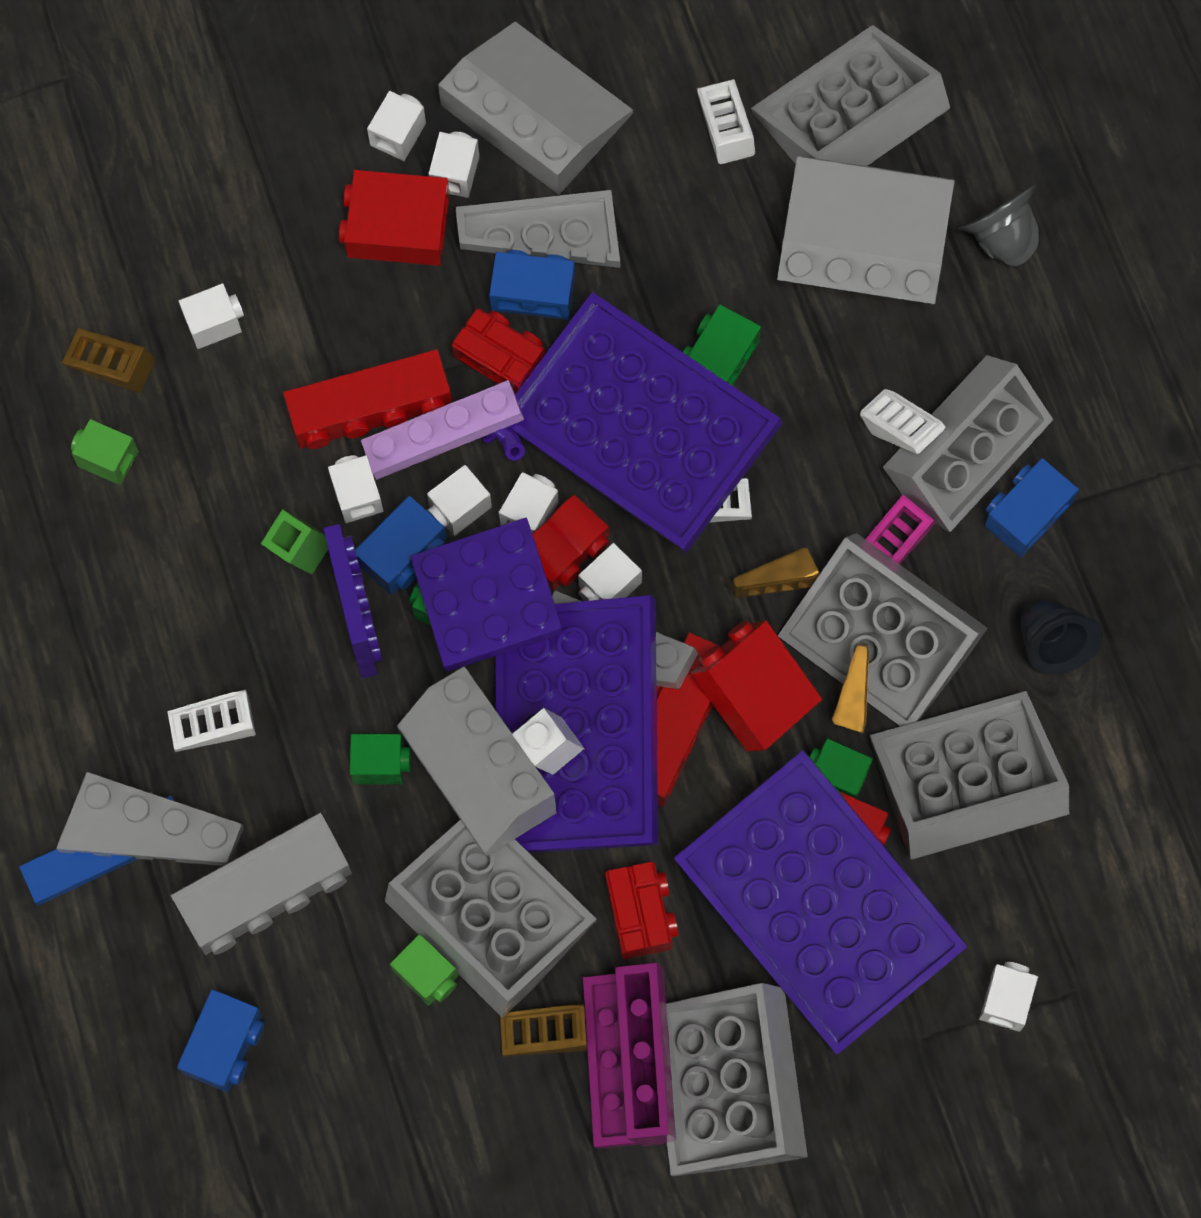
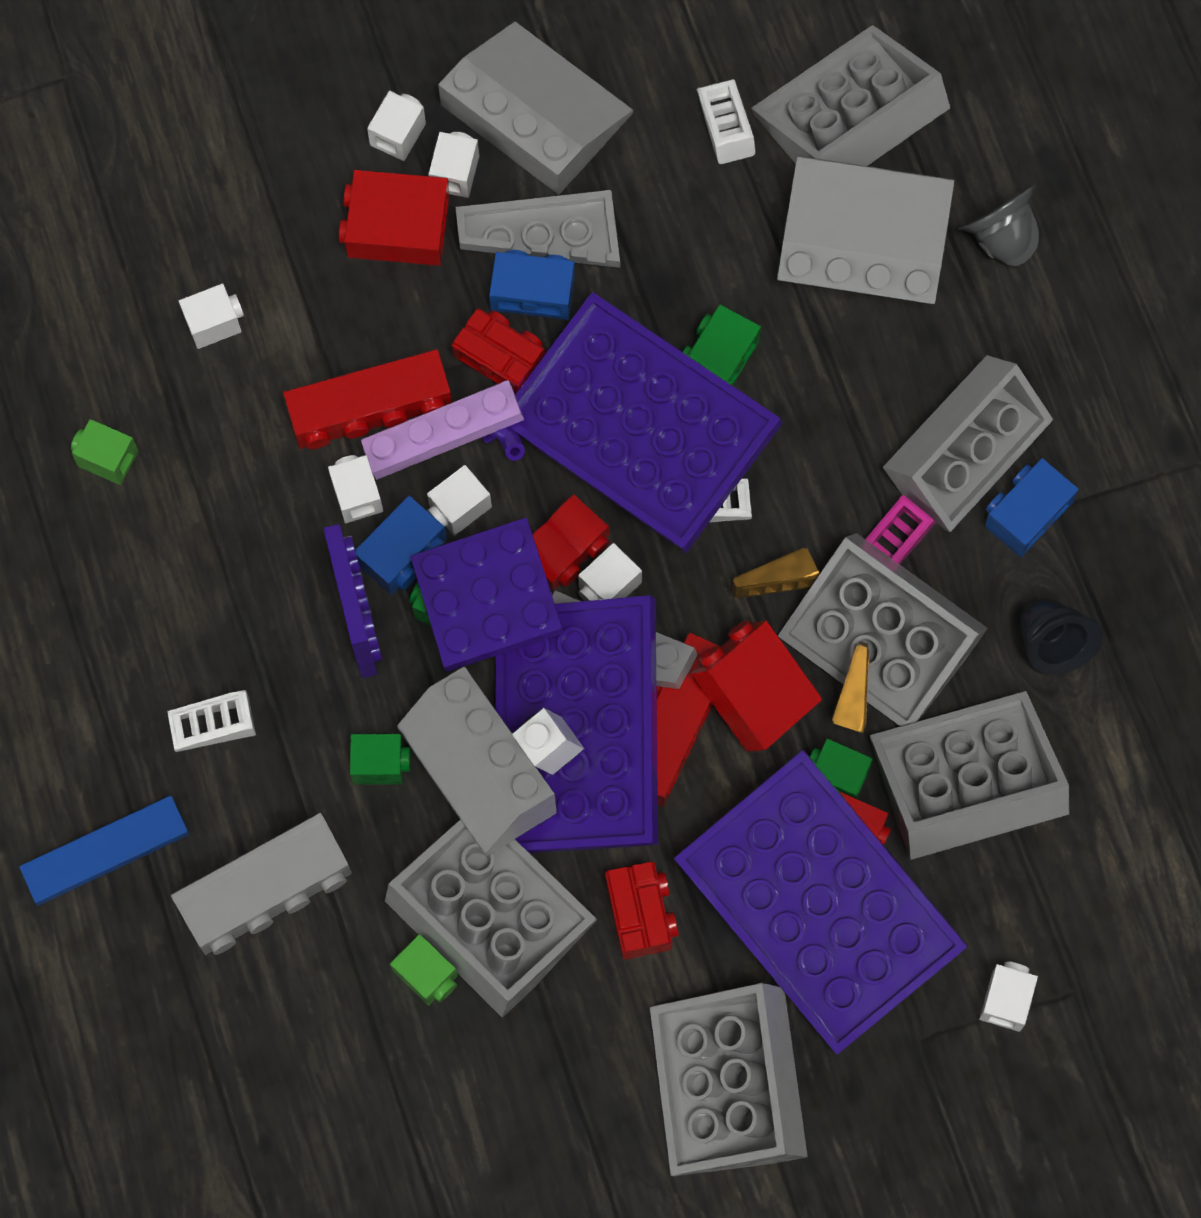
light grey wing [56,772,244,866] -> none
pearl gold slope [62,328,155,393] -> none
blue brick [177,989,265,1093] -> none
bright green brick [261,509,328,574] -> none
white brick [499,472,559,534] -> none
pearl gold slope [500,1004,587,1057] -> none
magenta brick [583,963,676,1149] -> none
white slope [860,389,946,454] -> none

